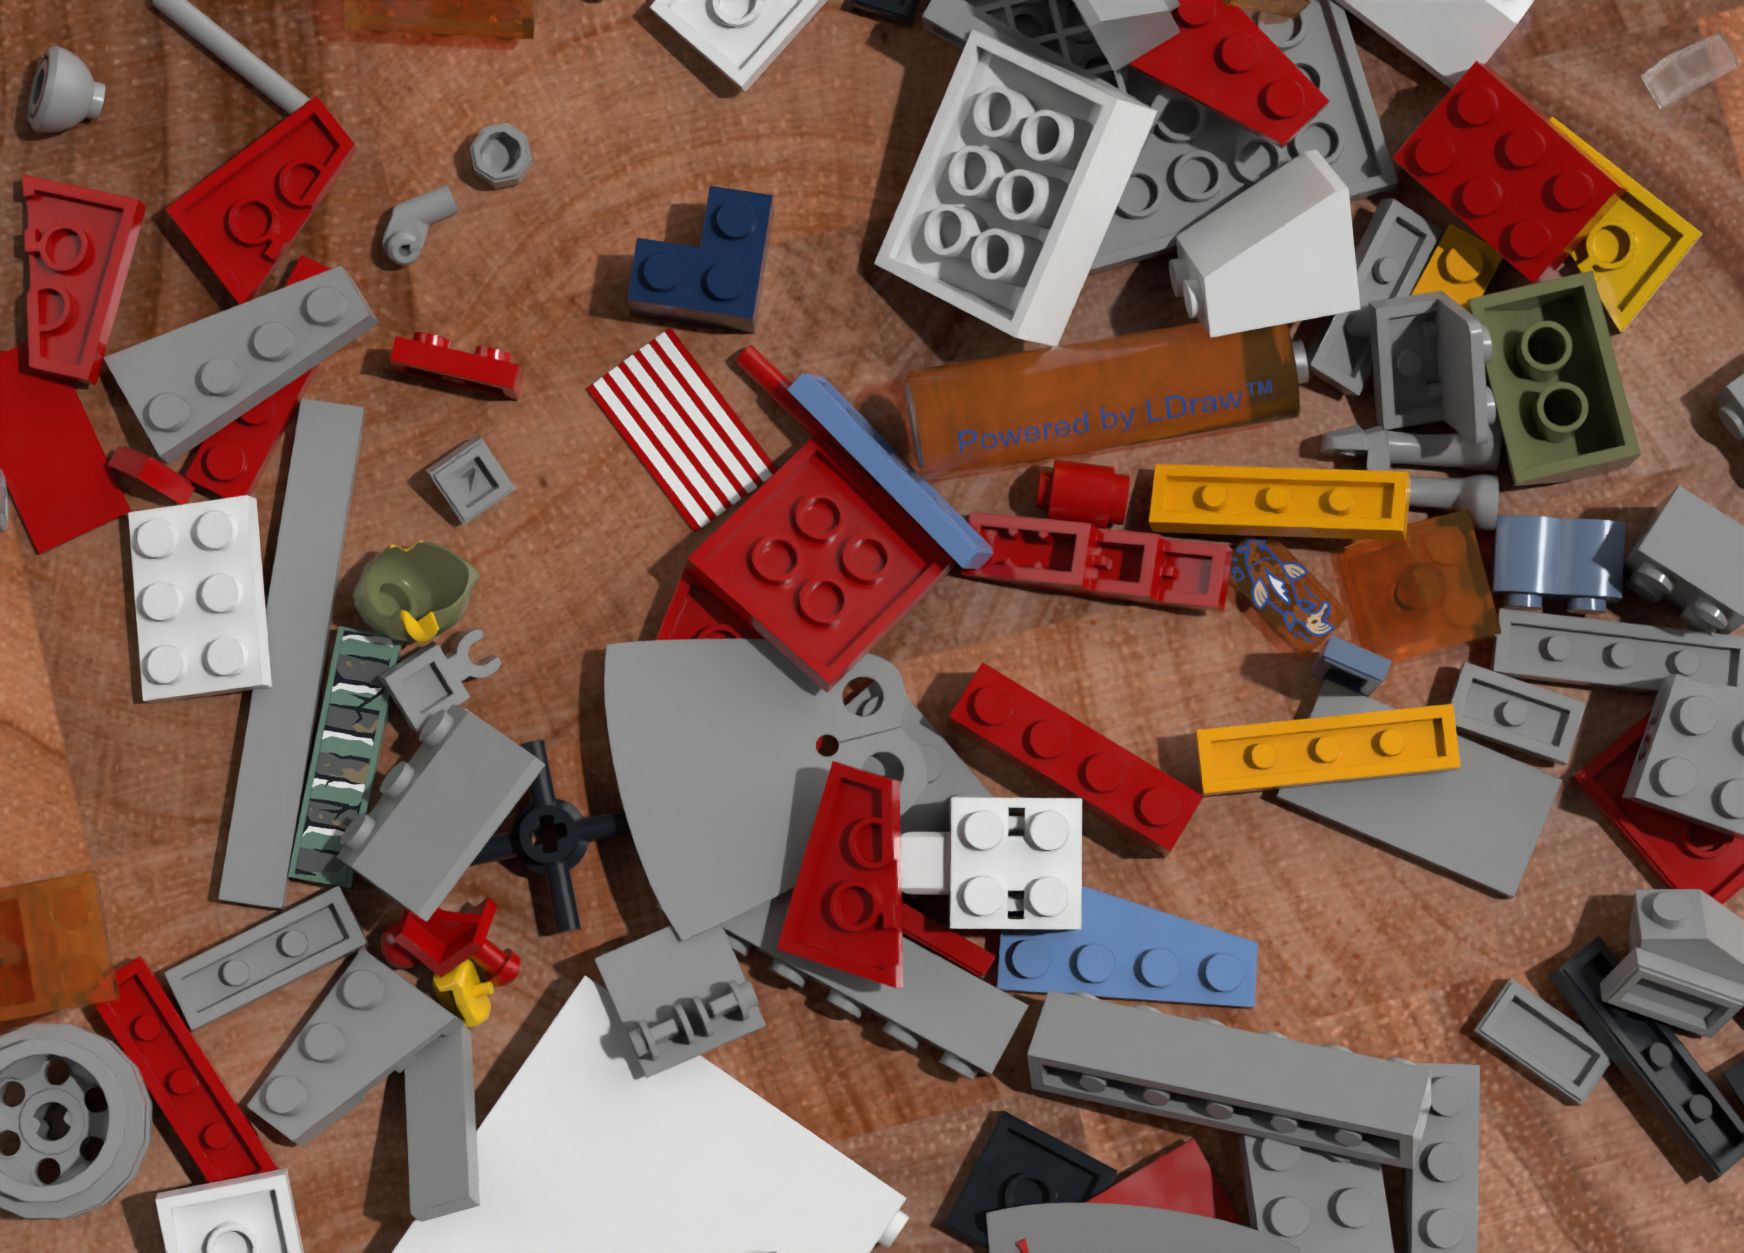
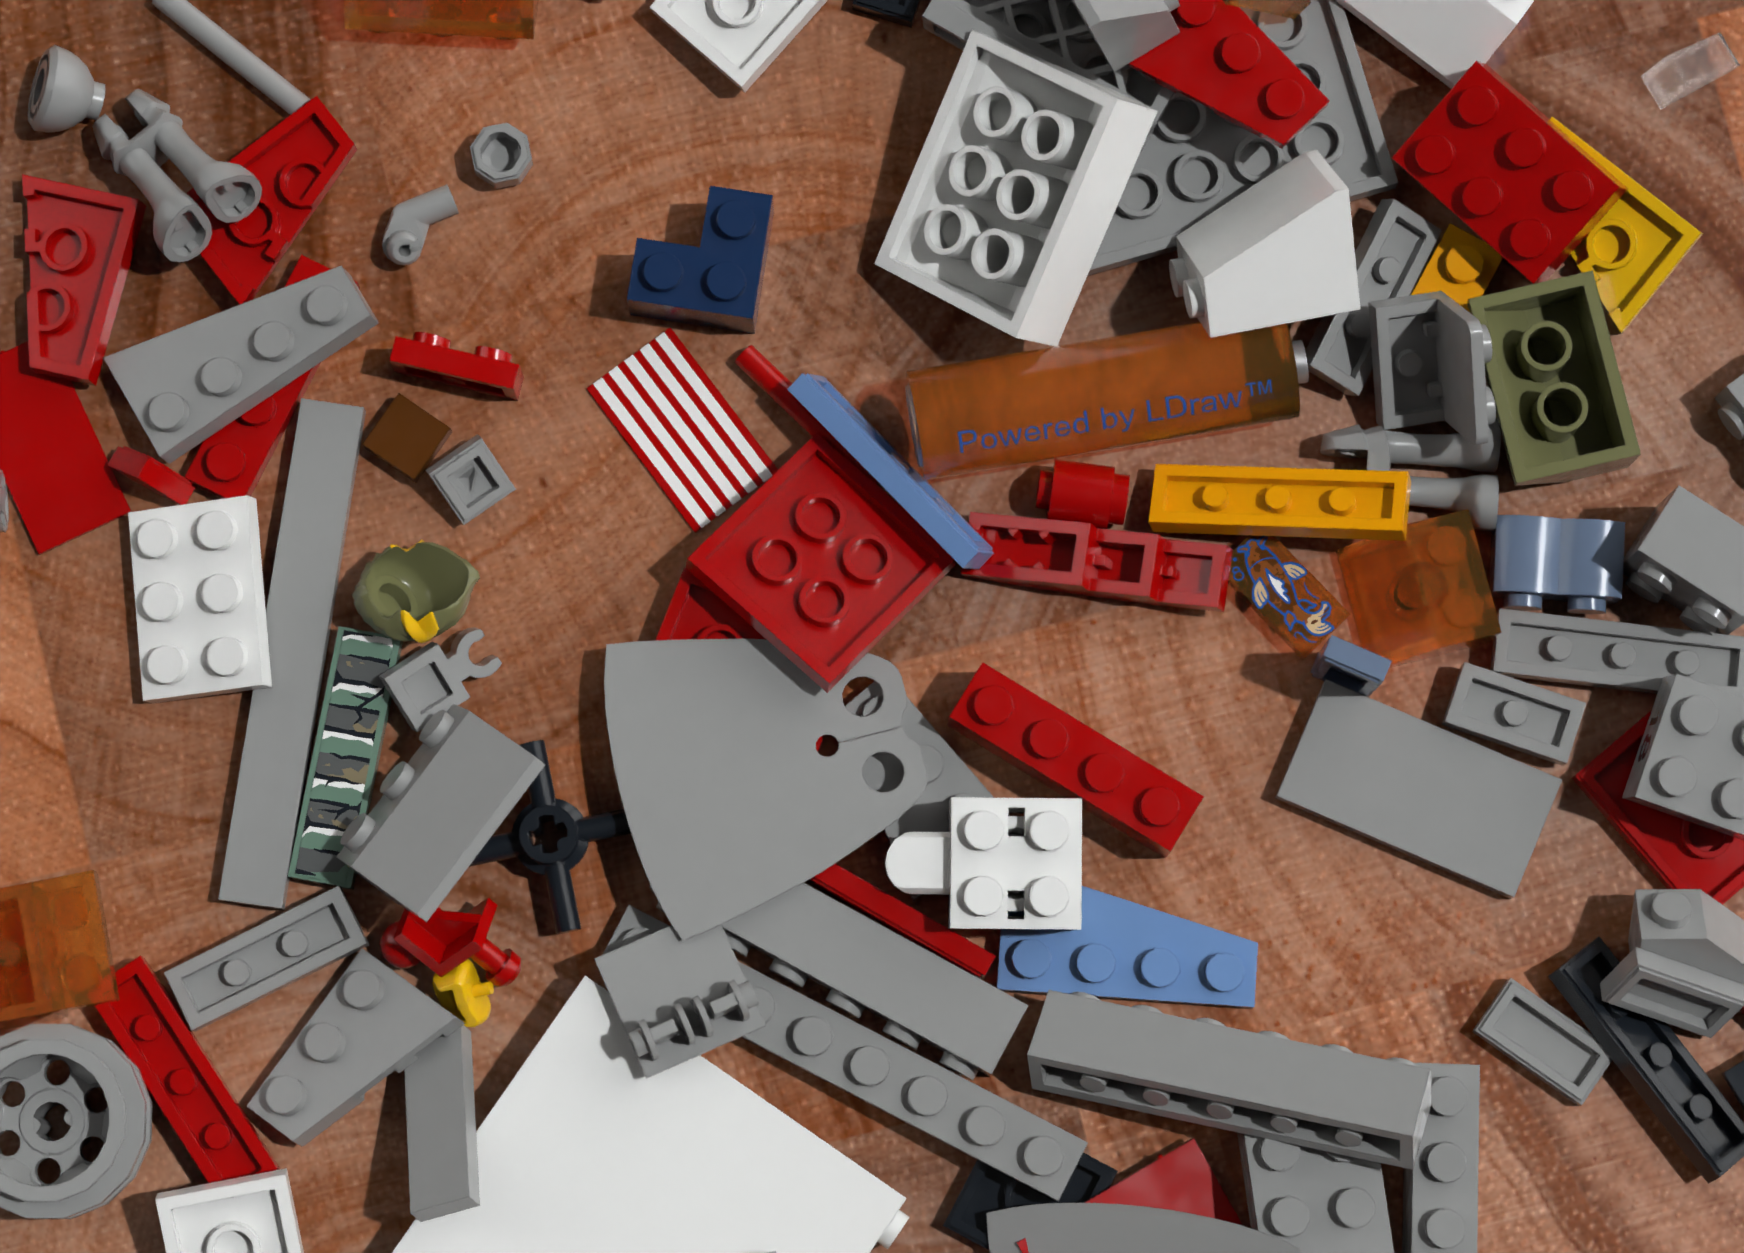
red wing [776,761,903,988] -> none
light orange plate [1195,704,1461,796] -> none
none -> light grey piece [92,89,262,262]
none -> reddish brown tile [362,393,452,483]
none -> light grey plate [602,905,1088,1202]

